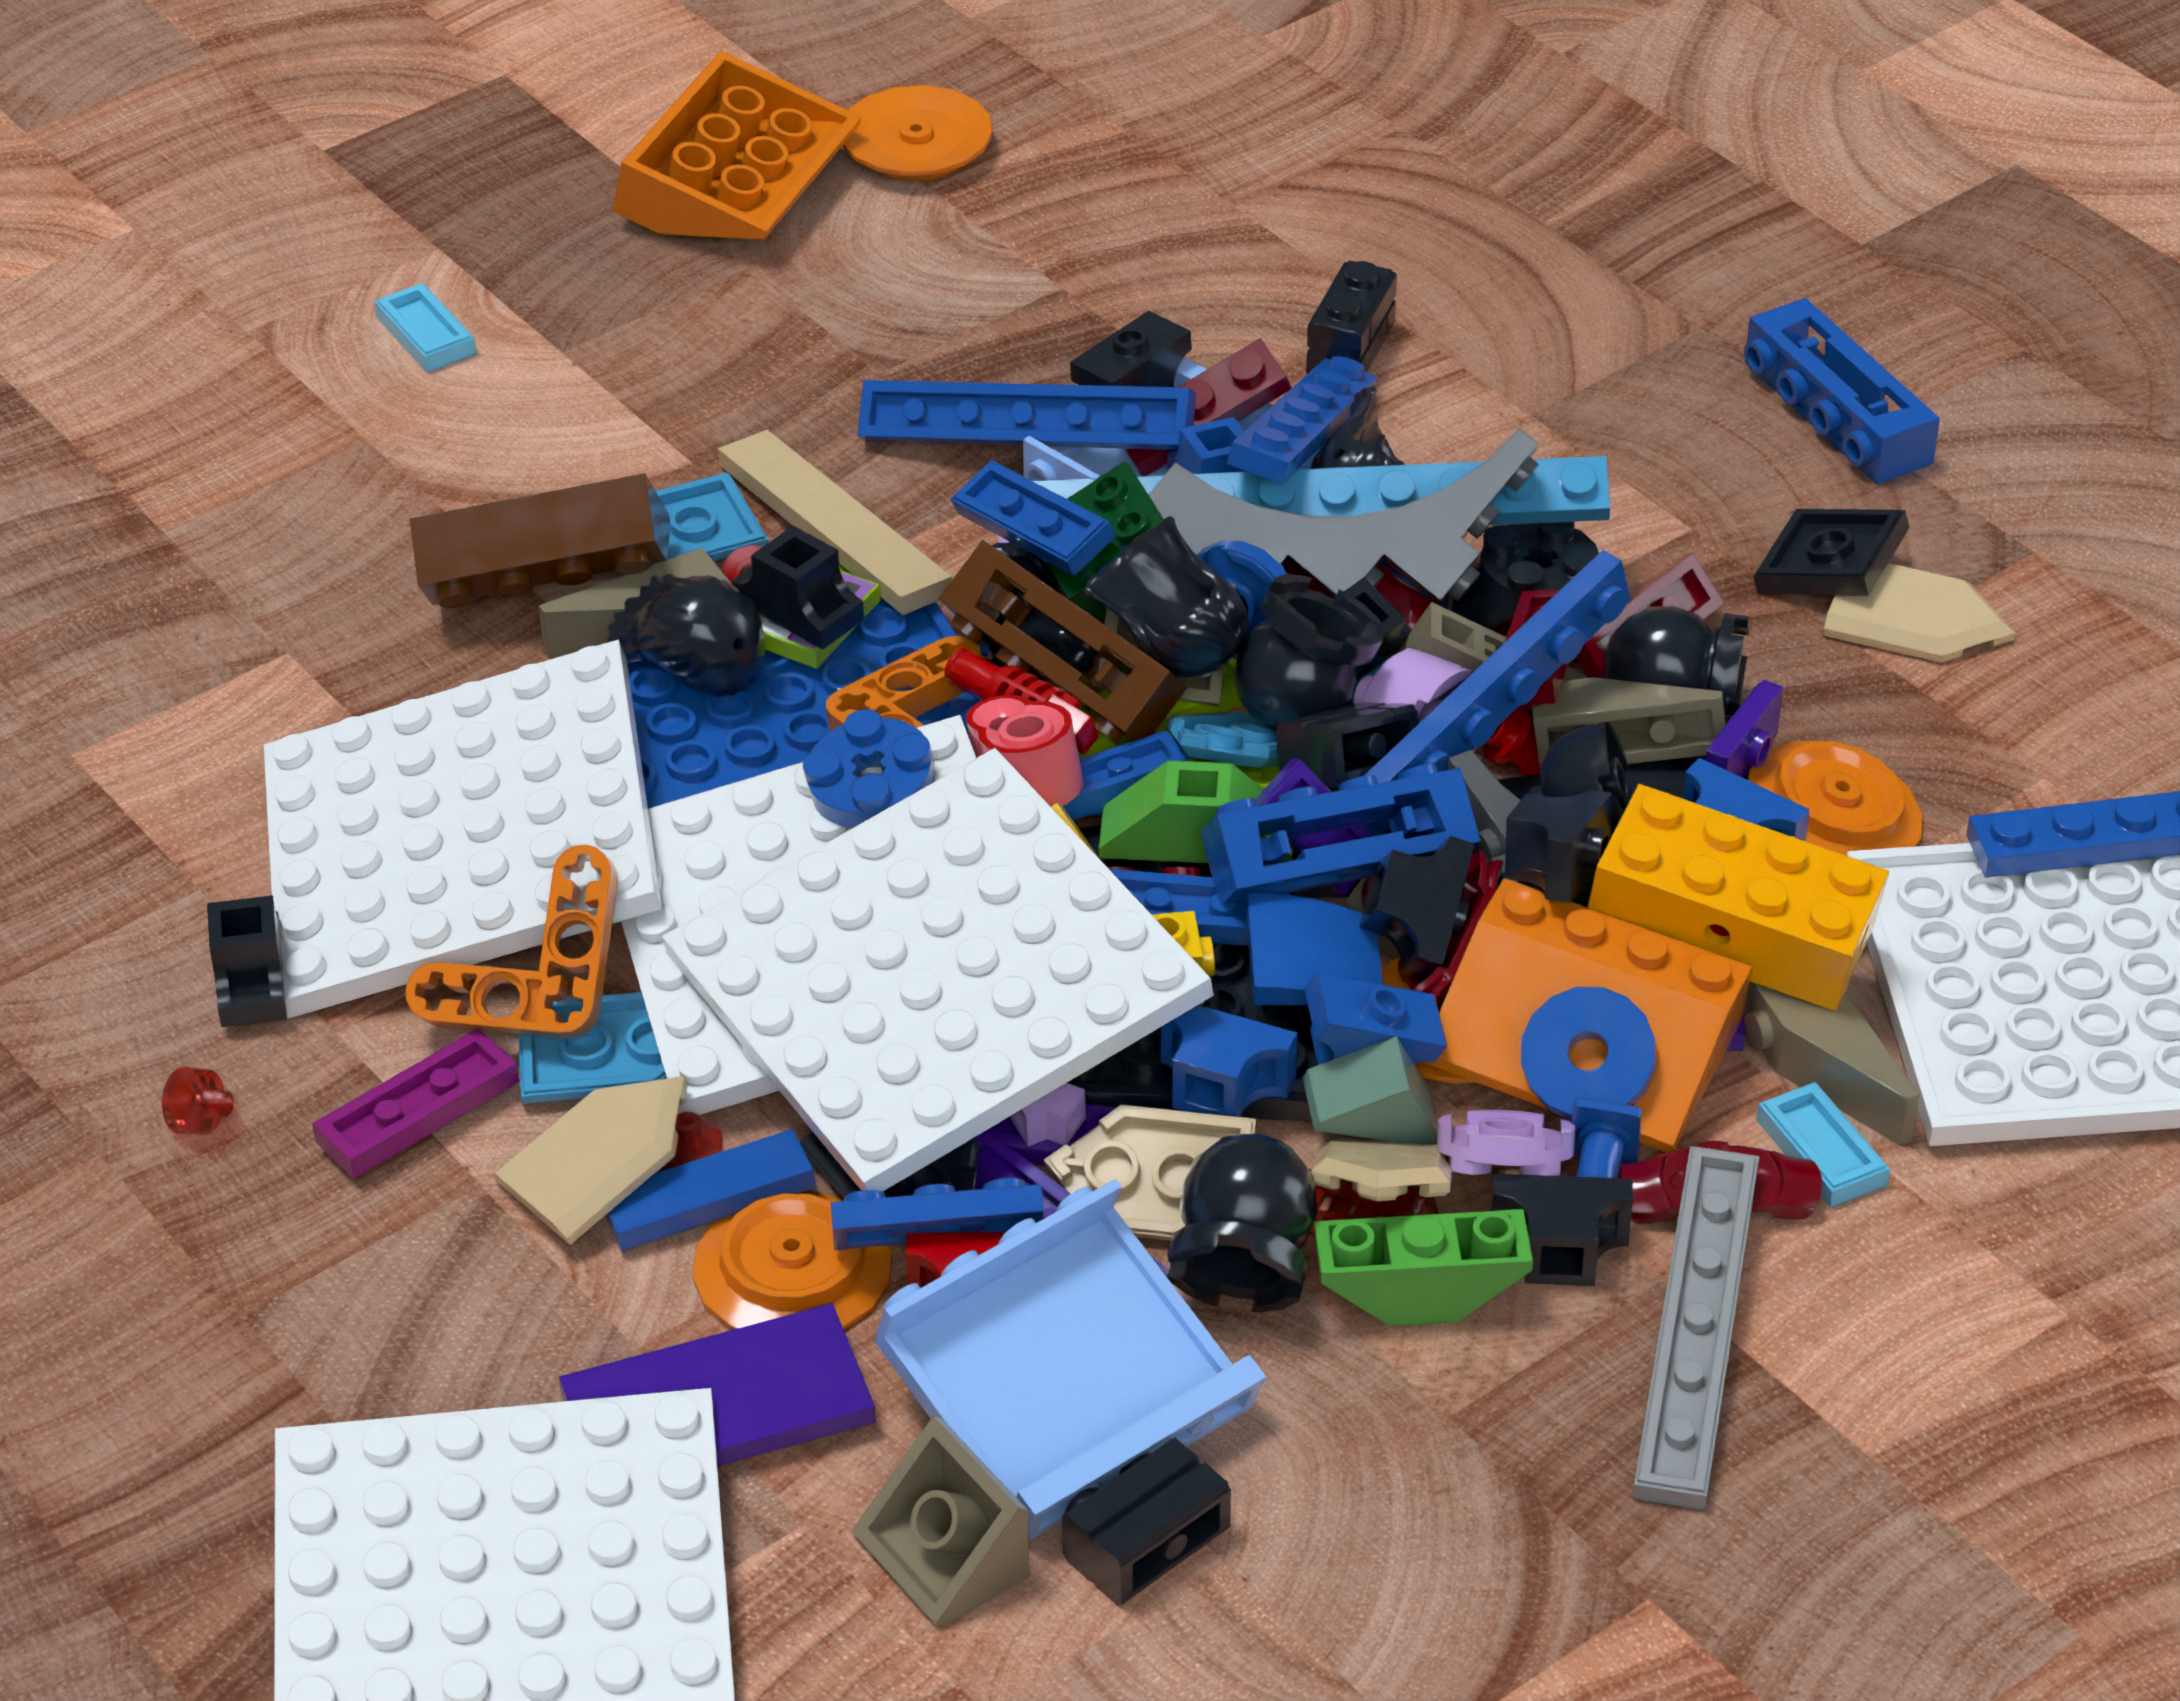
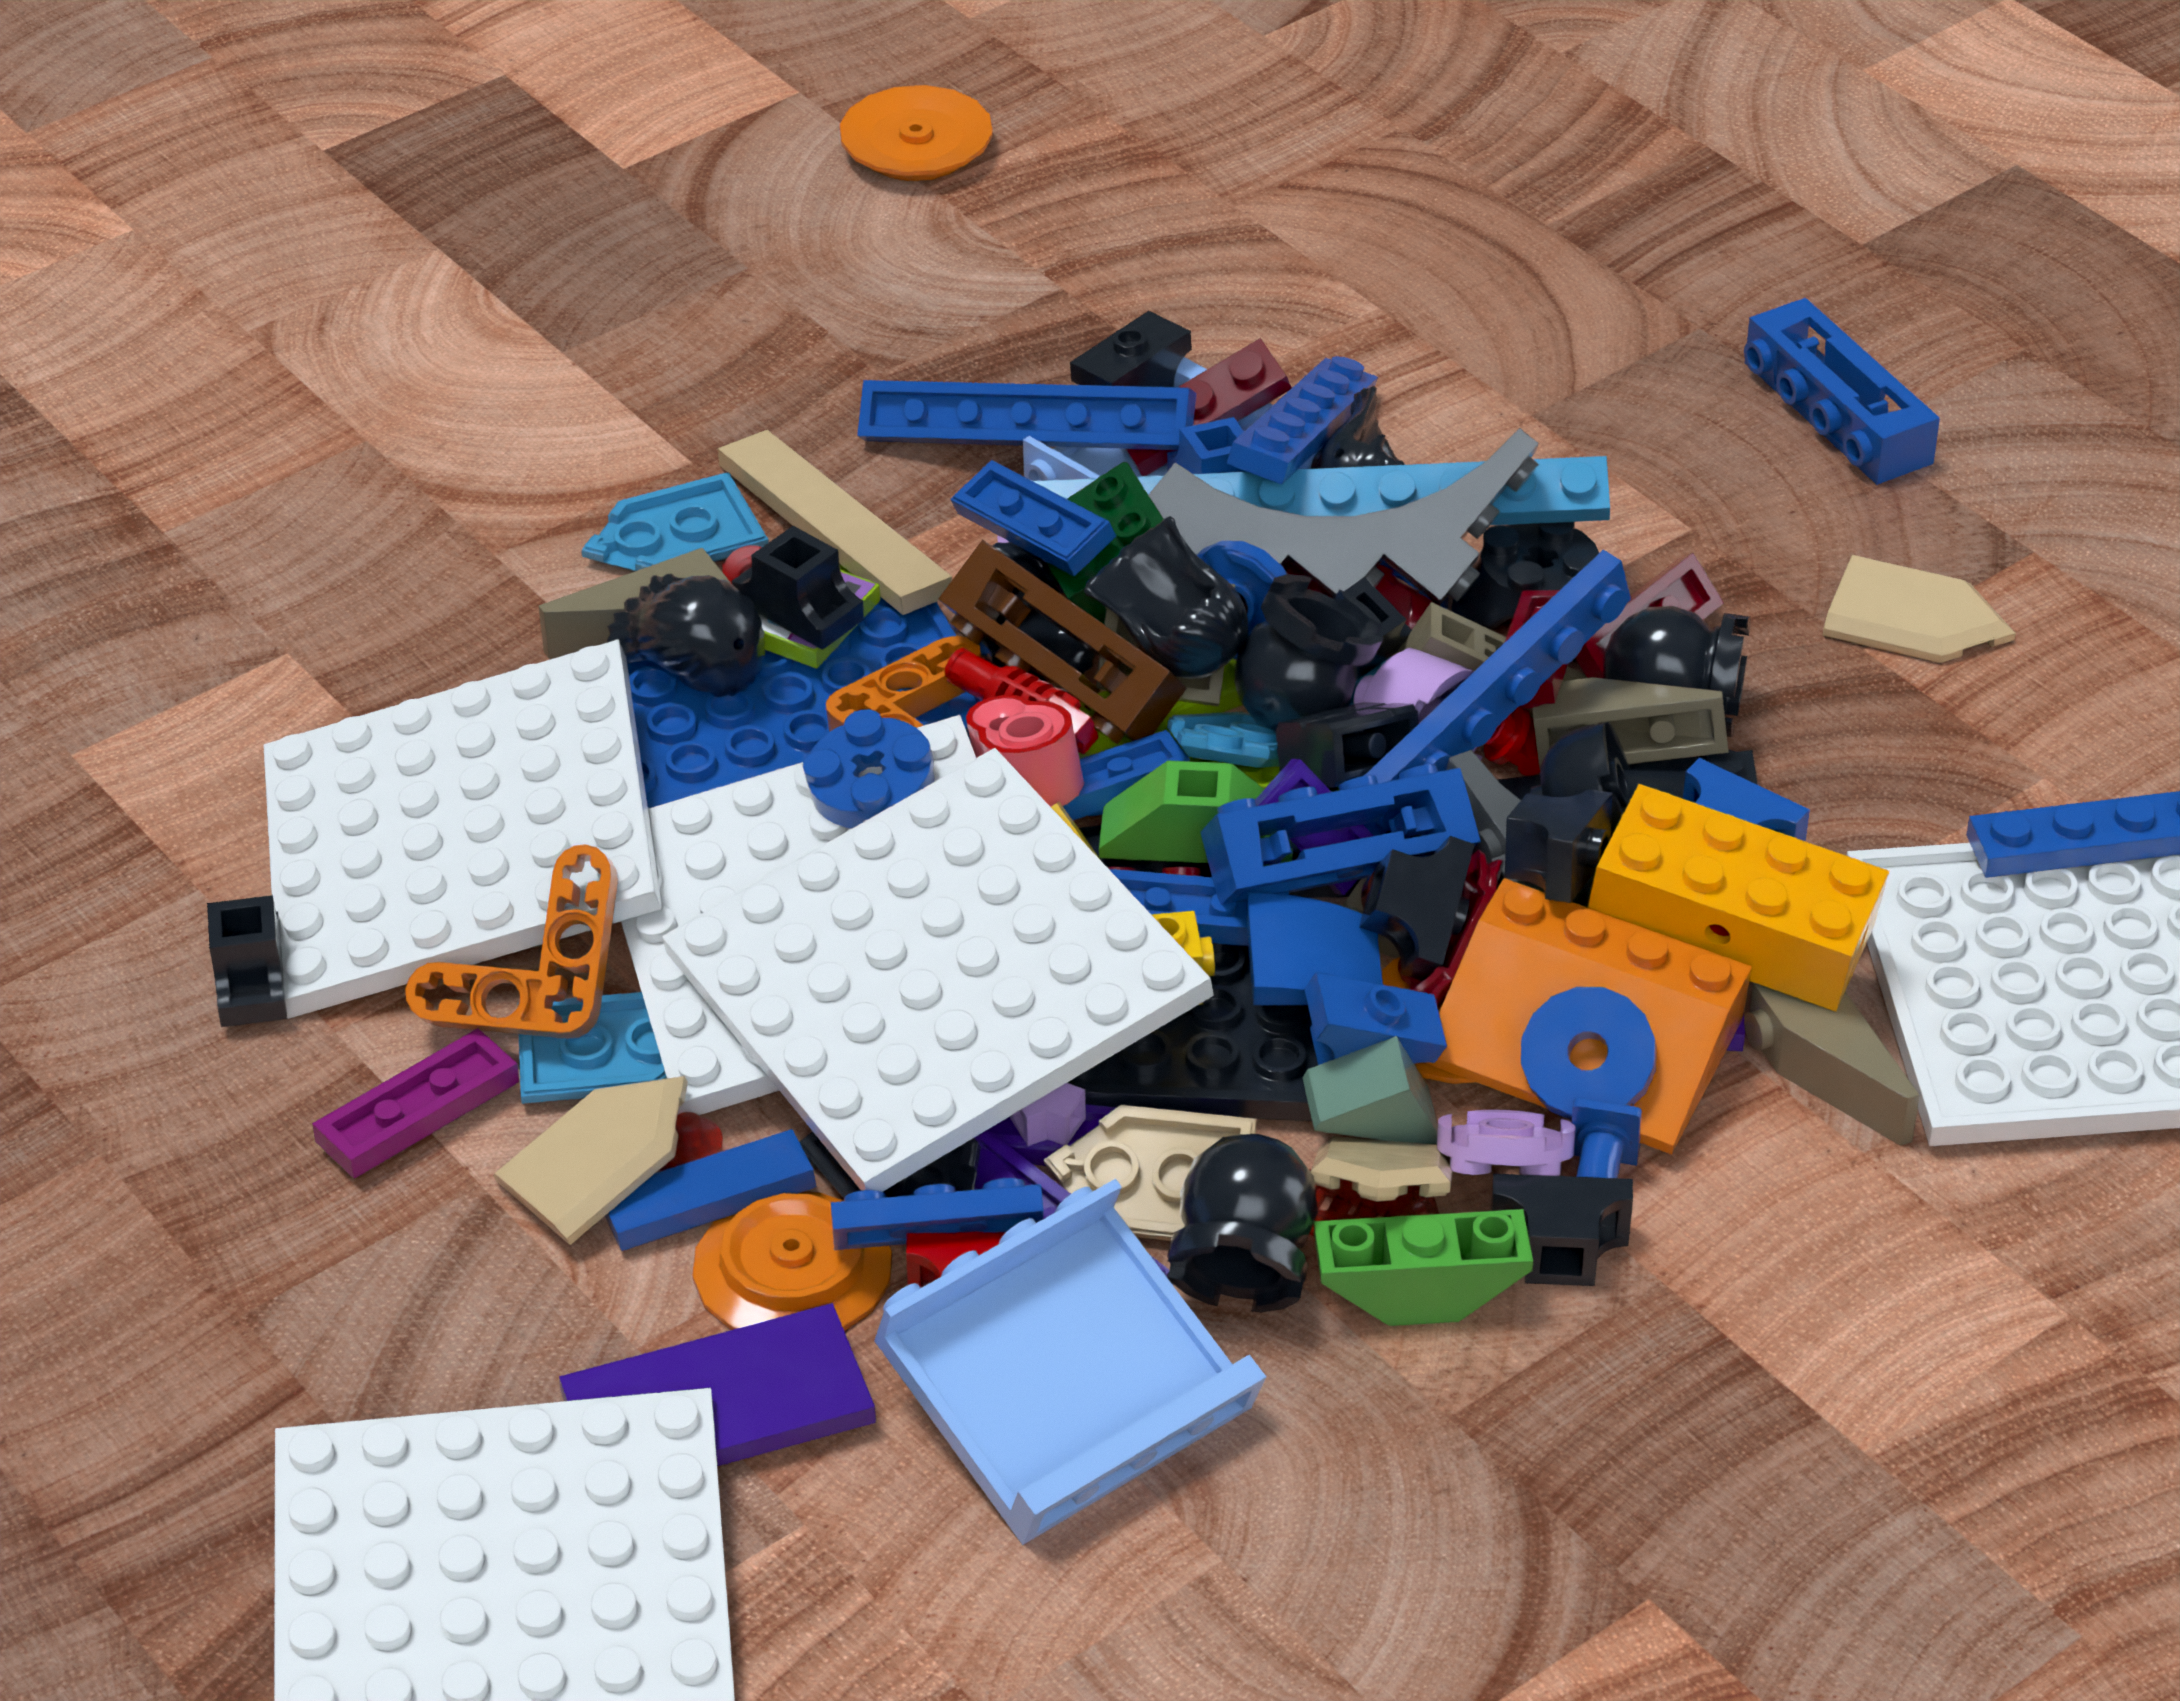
clear red tile [162,1067,234,1136] -> none
medium azure tile [374,283,476,373] -> none
reddish brown slope [410,473,671,608] -> none
orange slope [612,50,862,240] -> none
dark tan slope [852,1416,1030,1626] -> none
black brick [1062,1437,1231,1606] -> none
blue brick [1161,1005,1297,1117] -> none
black brick [1306,260,1397,374] -> none
dark red piece [1621,1140,1822,1224] -> none
light grey tile [1632,1146,1759,1510] -> none
dark purple plate [1705,679,1783,778] -> none
orange piece [1747,741,1923,855] -> none
black tile [1753,509,1910,596] -> none
medium azure tile [1756,1082,1890,1208] -> none

